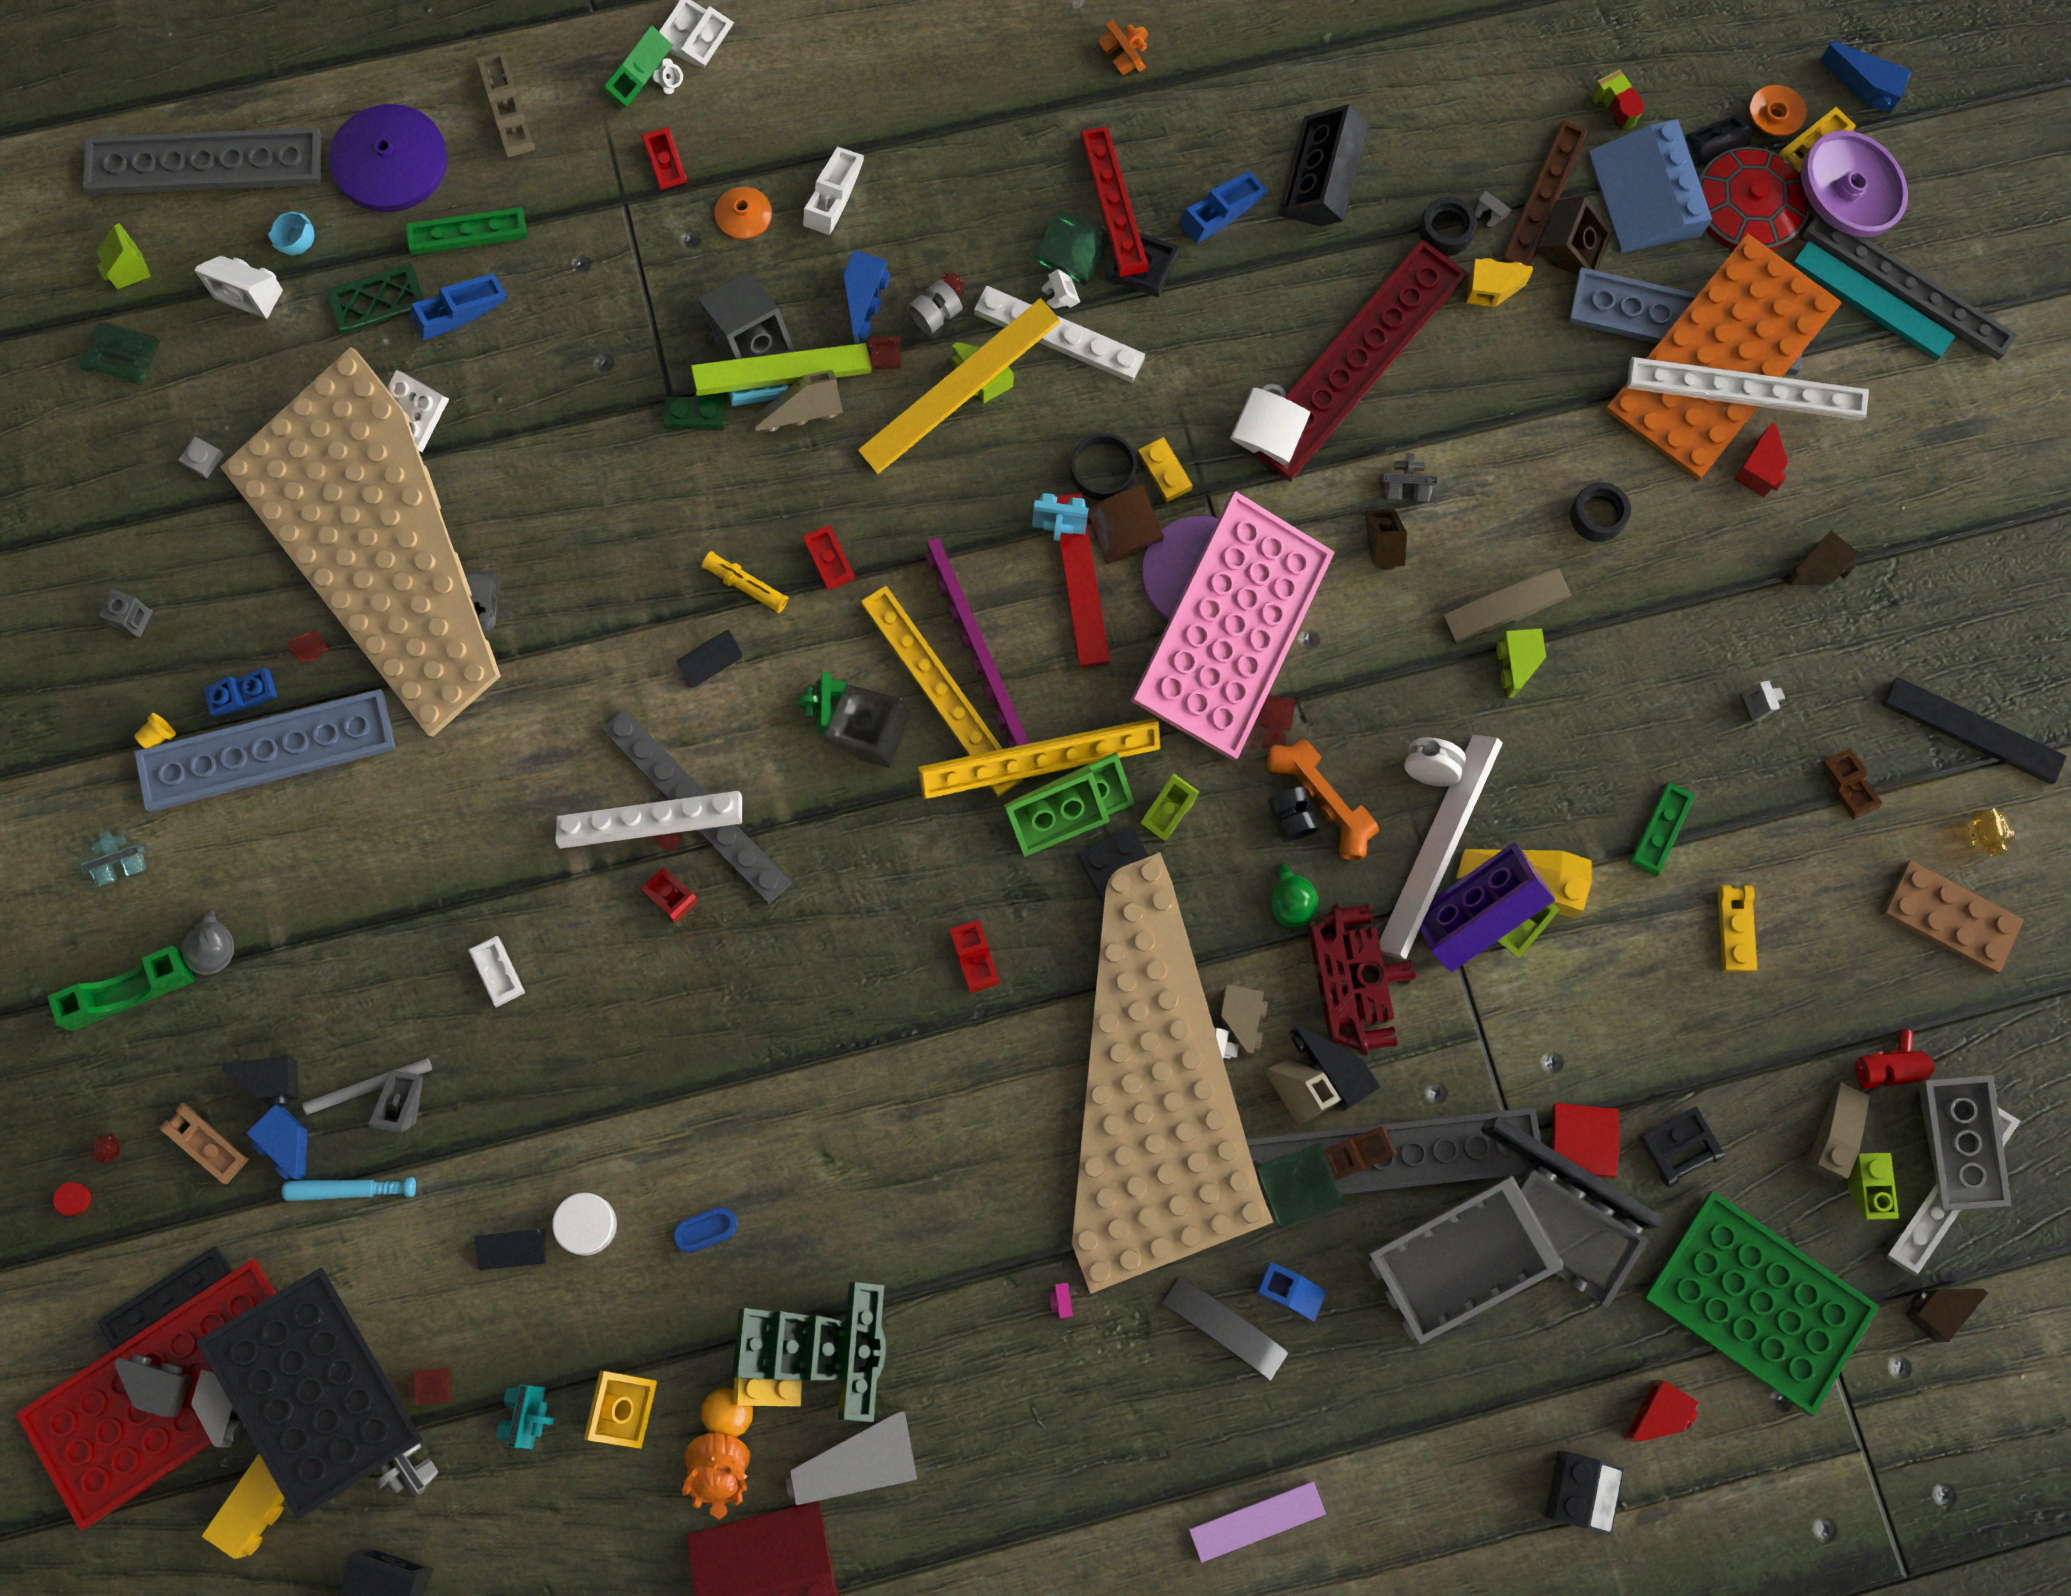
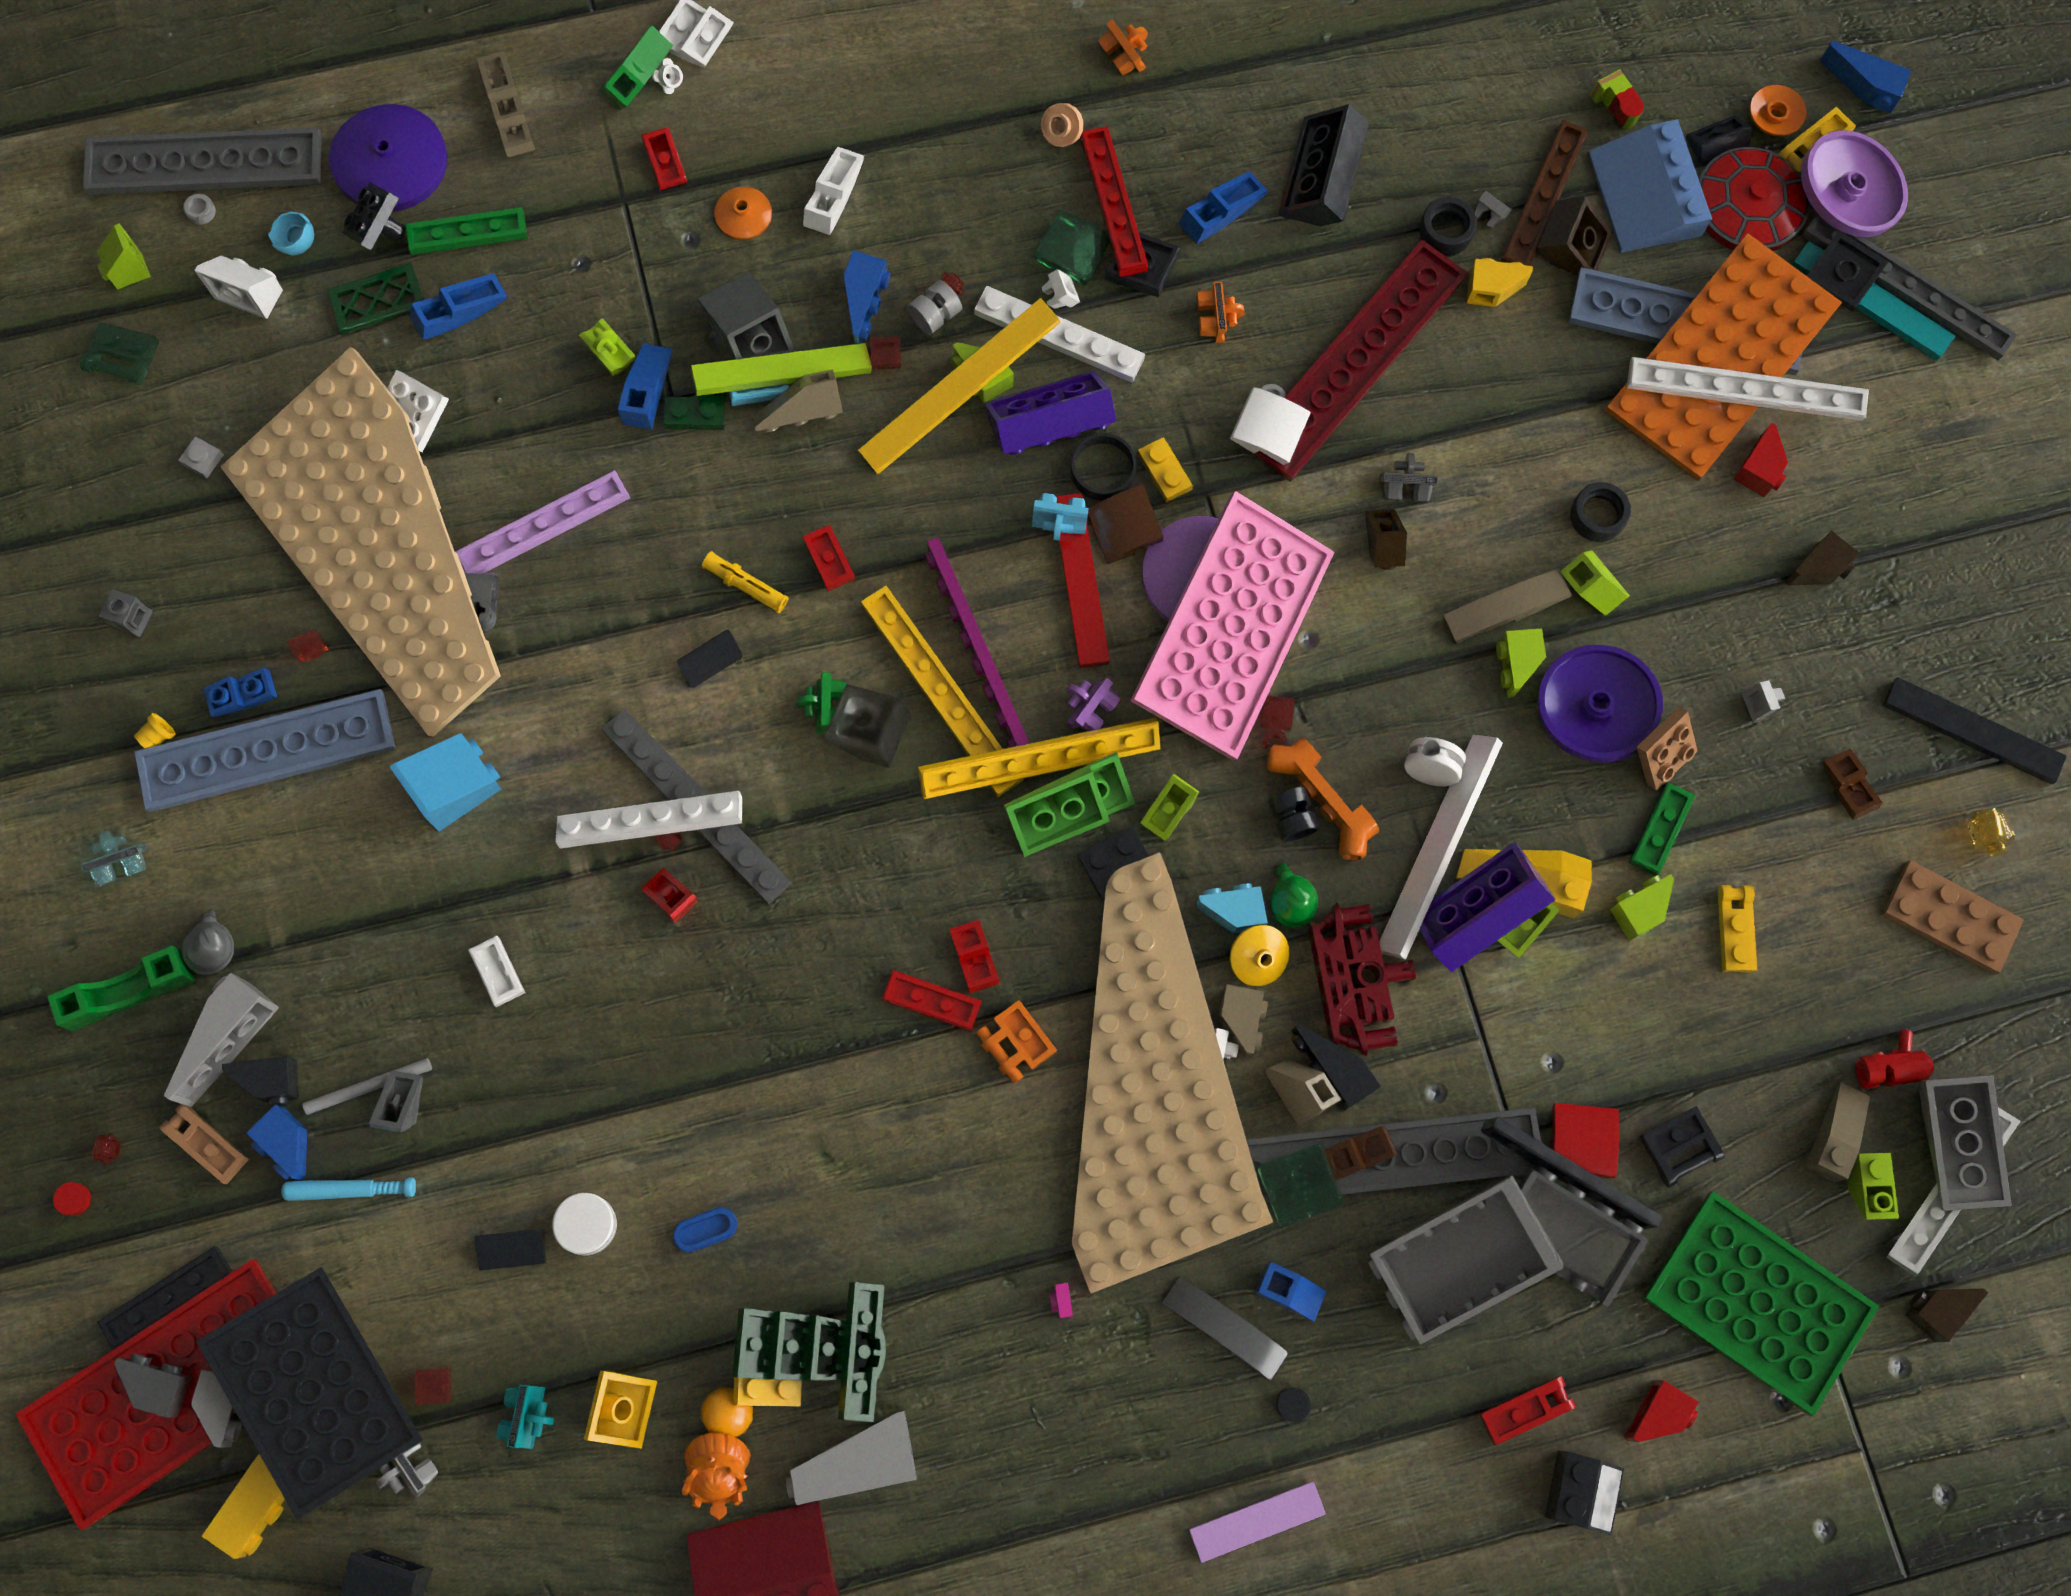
none -> light grey slope [164,973,279,1107]
none -> light grey tile [183,194,216,225]
none -> black plate [342,182,406,250]
none -> dark azure slope [390,733,502,831]
none -> lavender tile [455,470,630,573]
none -> lime hips [579,318,636,376]
none -> blue slope [618,344,672,430]
none -> red tile [882,970,982,1032]
none -> orange plate [976,1000,1057,1084]
none -> dark purple slope [984,370,1116,455]
none -> light nougat plate [1041,103,1083,147]
none -> medium lavender hips [1066,678,1120,732]
none -> orange hips [1196,282,1245,343]
none -> medium azure slope [1196,883,1268,934]
none -> yellow dish [1230,925,1289,986]
none -> black tile [1276,1388,1311,1422]
none -> red plate [1479,1376,1576,1445]
none -> dark purple dish [1537,645,1663,762]
none -> lime slope [1560,550,1630,616]
none -> lime slope [1610,874,1674,942]
none -> medium nougat plate [1637,707,1698,791]
none -> black plate [1807,231,1888,312]

